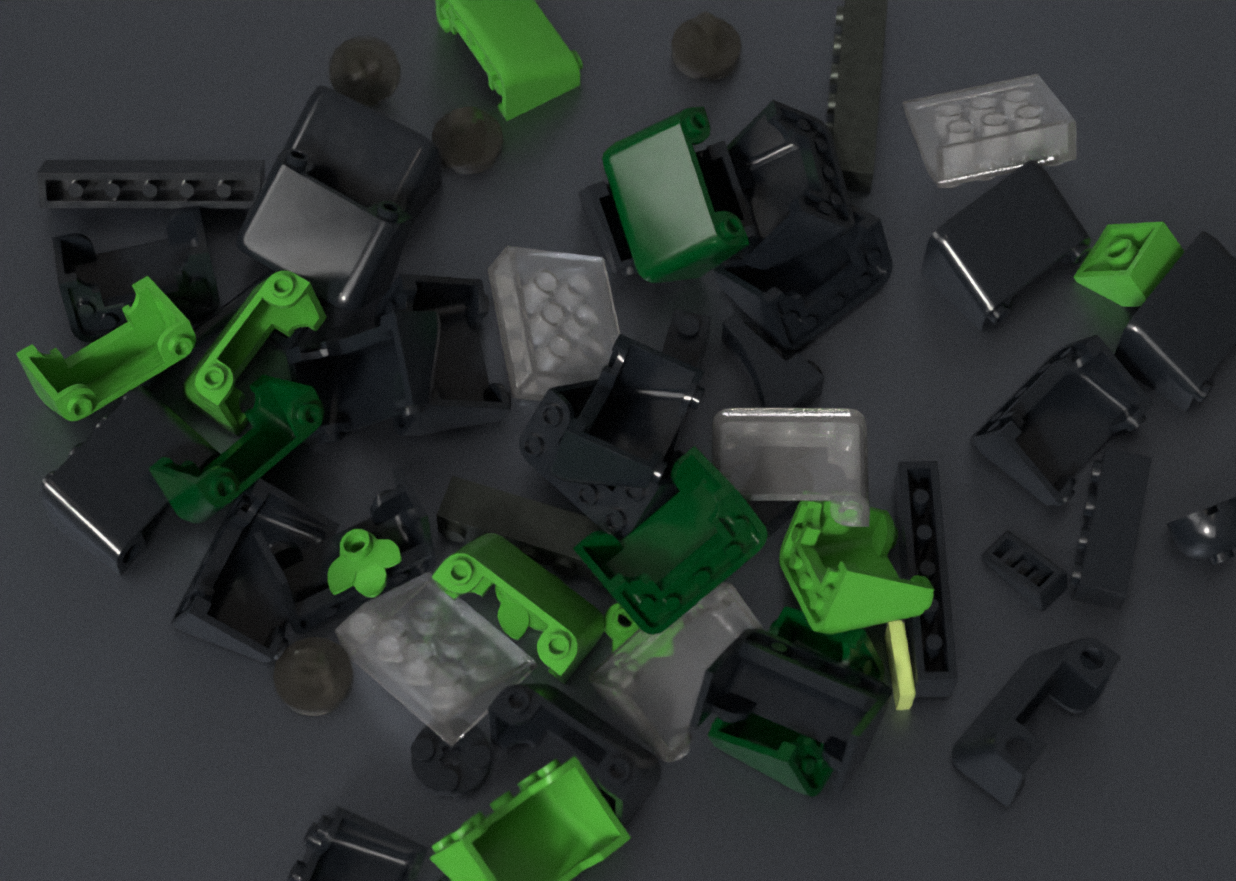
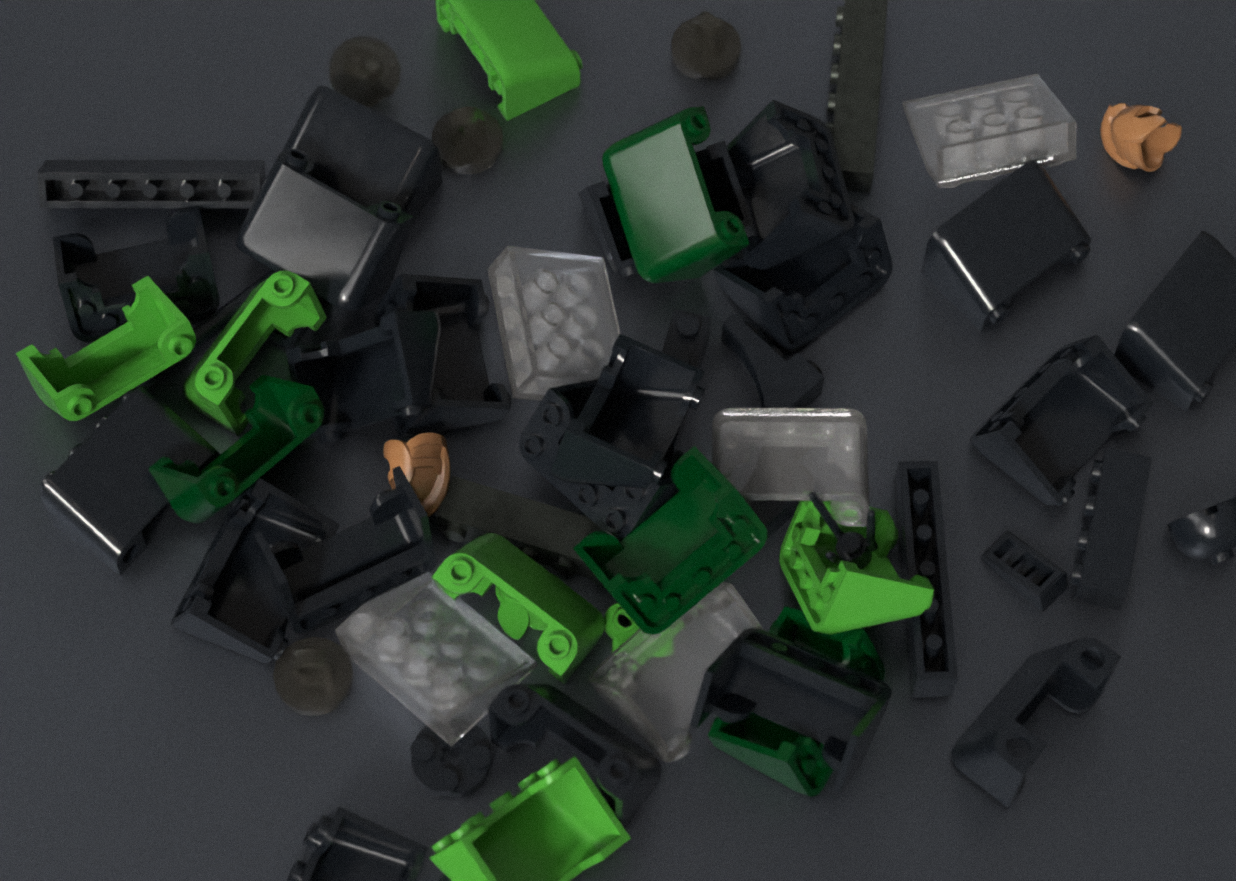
bright green plate [328,529,402,598] -> none
yellowish green tile [884,620,916,710] -> none
bright green slope [1074,222,1185,307] -> none
none -> medium nougat helmet [383,433,450,517]
none -> black plant [809,492,878,570]
none -> medium nougat helmet [1100,103,1182,172]

